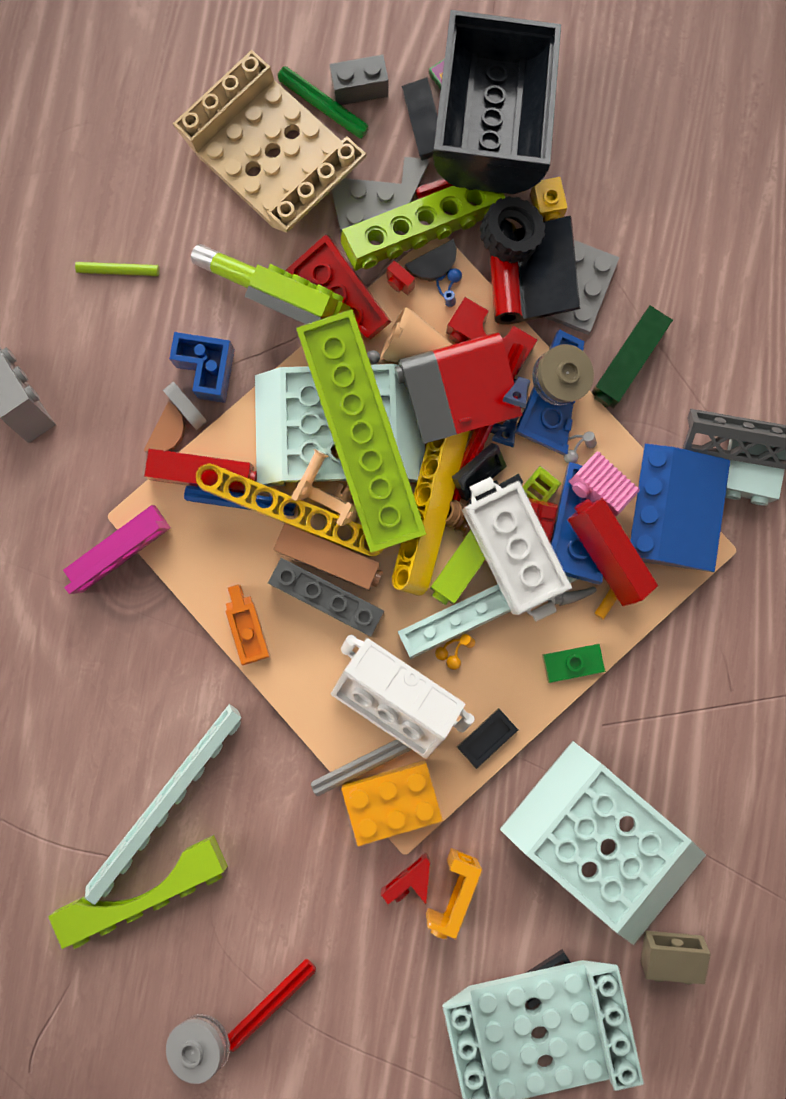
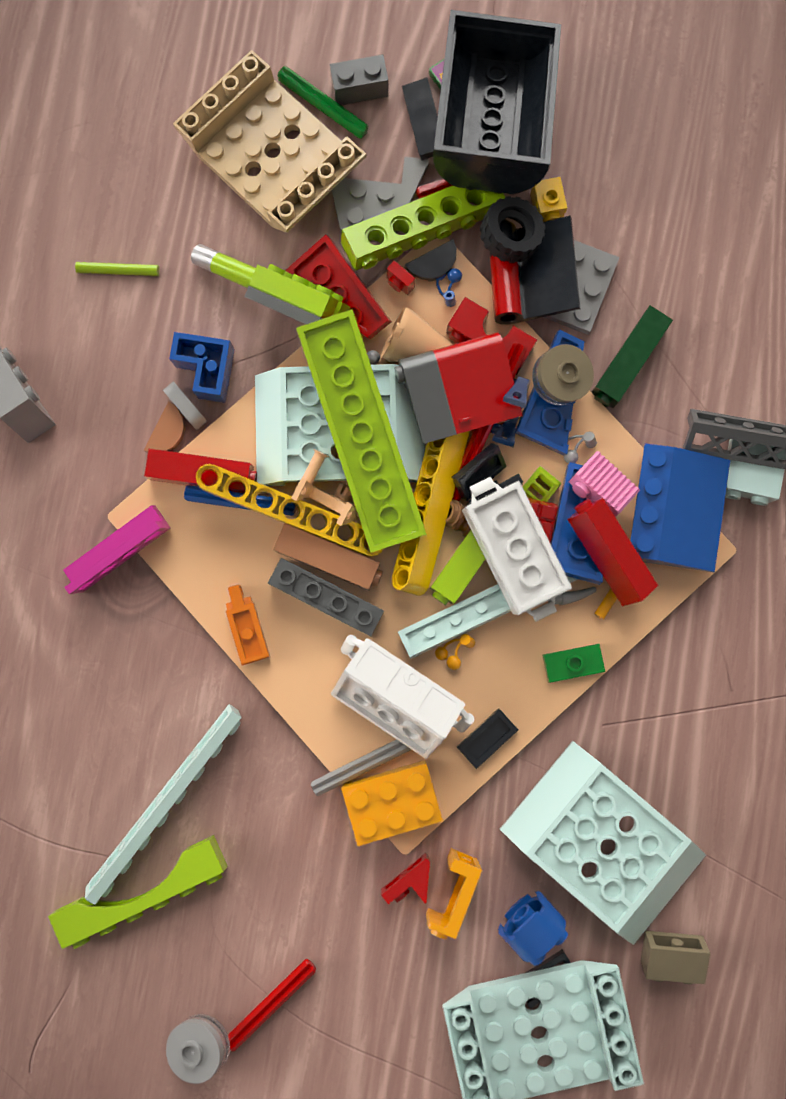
none -> blue brick [498,891,568,966]

